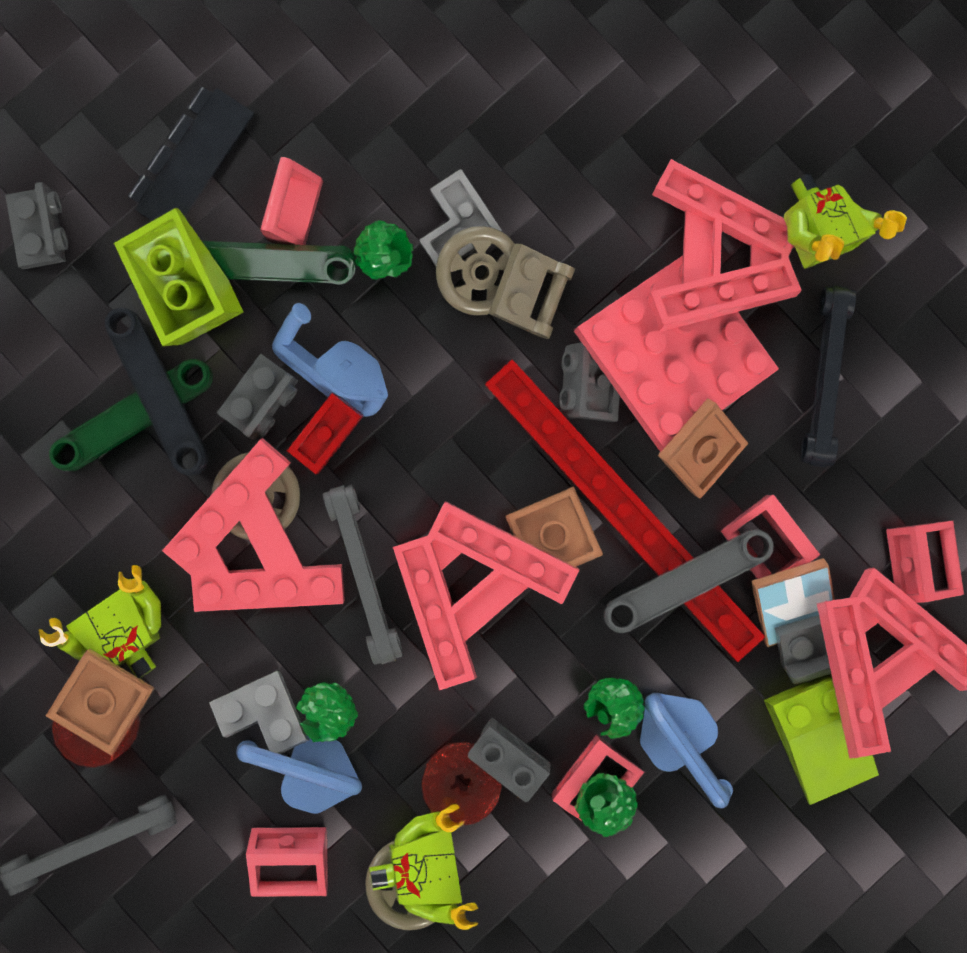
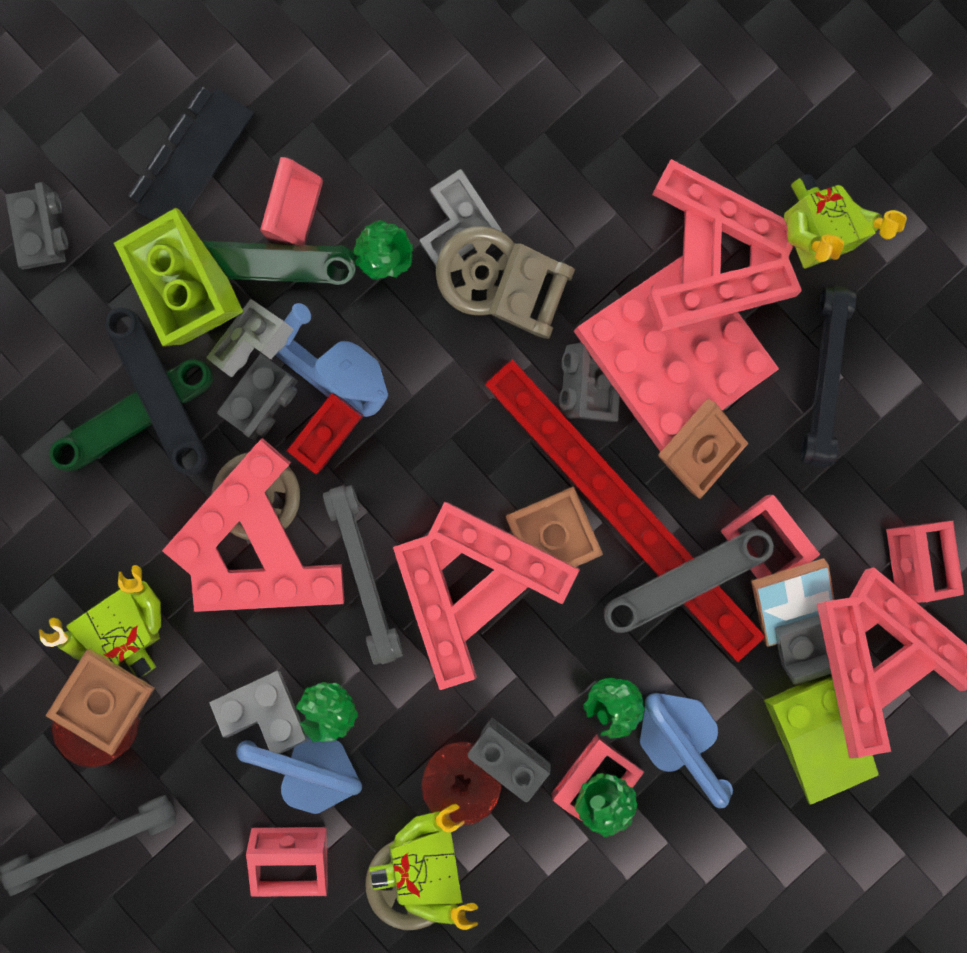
none -> light grey plate [206,299,294,377]

